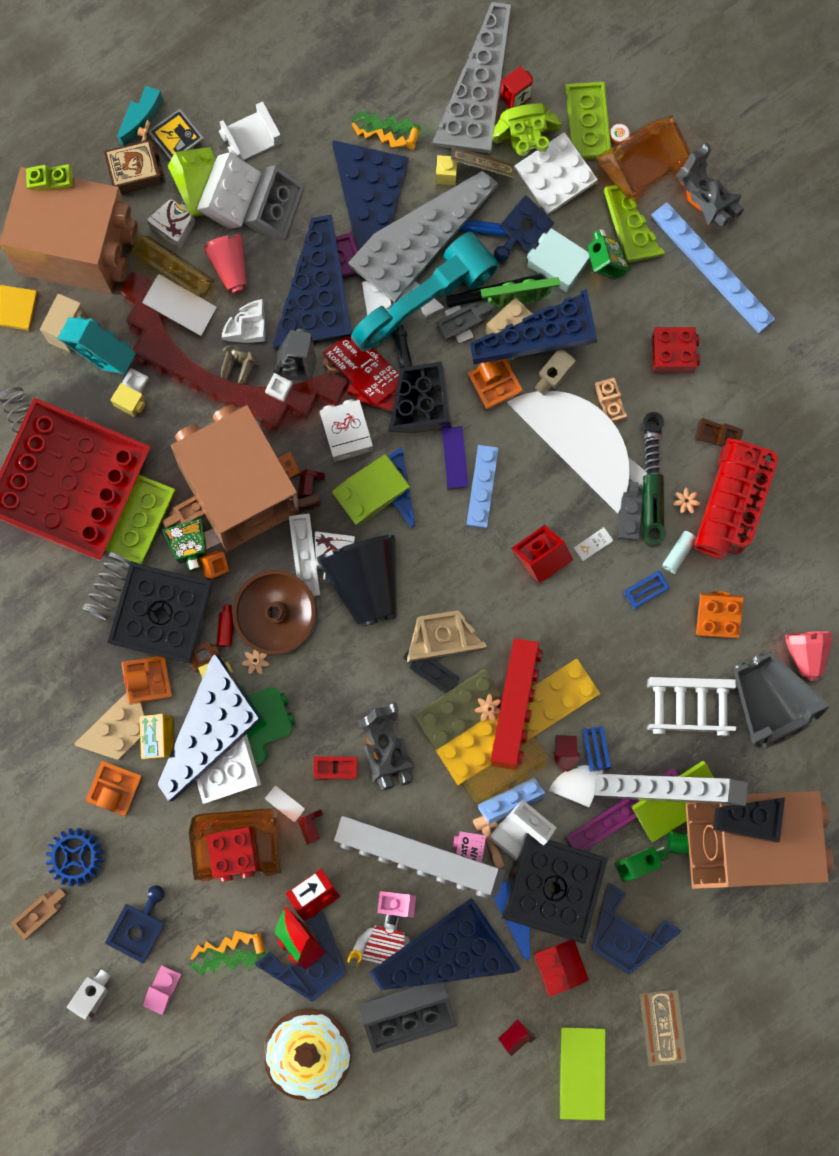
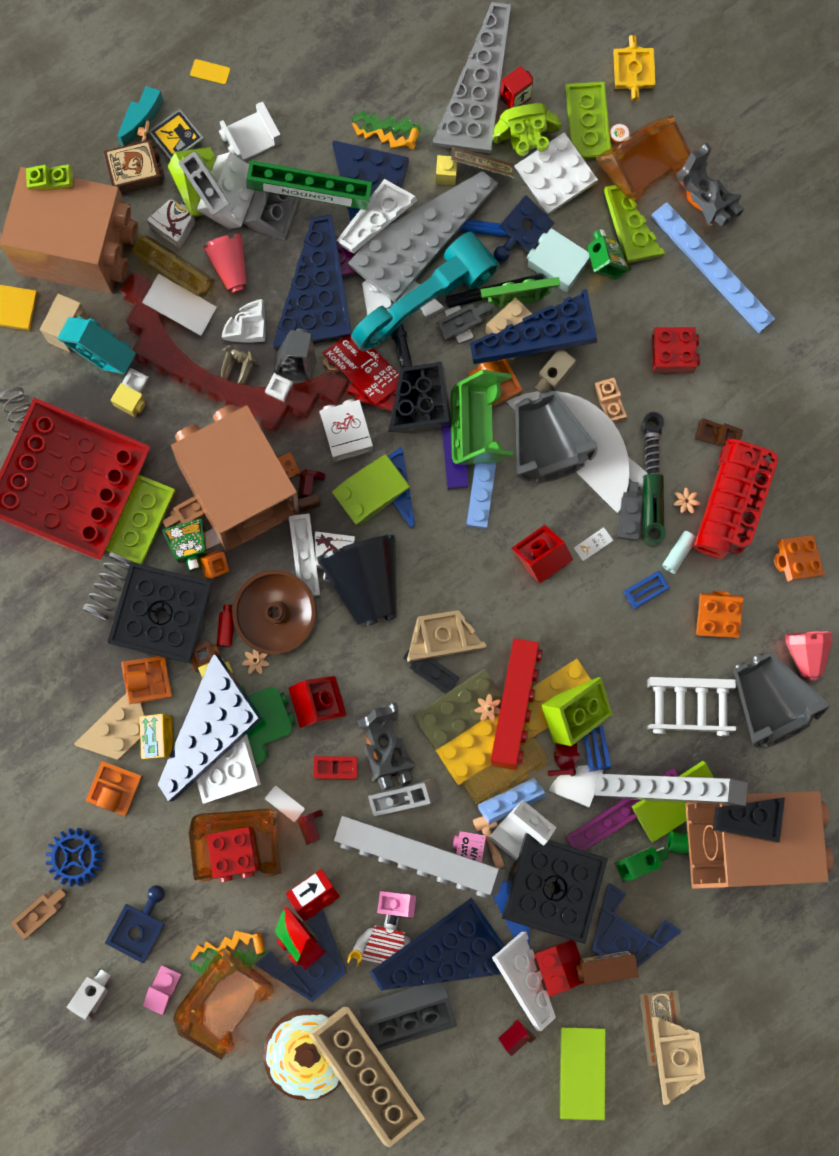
none -> clear orange windscreen [173,948,274,1060]
none -> light grey slope [178,151,230,216]
none -> yellow sticker [190,59,230,84]
none -> green brick [246,160,372,210]
none -> red slope [288,676,347,728]
none -> tan brick [308,1007,425,1147]
none -> white wing [336,179,417,254]
none -> light grey slope [368,777,440,816]
none -> bright green windscreen [451,370,514,465]
none -> white wing [492,932,556,1031]
none -> dark grey cone [515,391,598,483]
none -> lime slope [541,677,613,746]
none -> dark red piece [548,767,576,777]
none -> reddish brown brick [576,950,639,986]
none -> yellow plate [613,35,655,101]
none -> tan wing [651,1016,705,1105]
none -> orange plate [774,535,825,582]

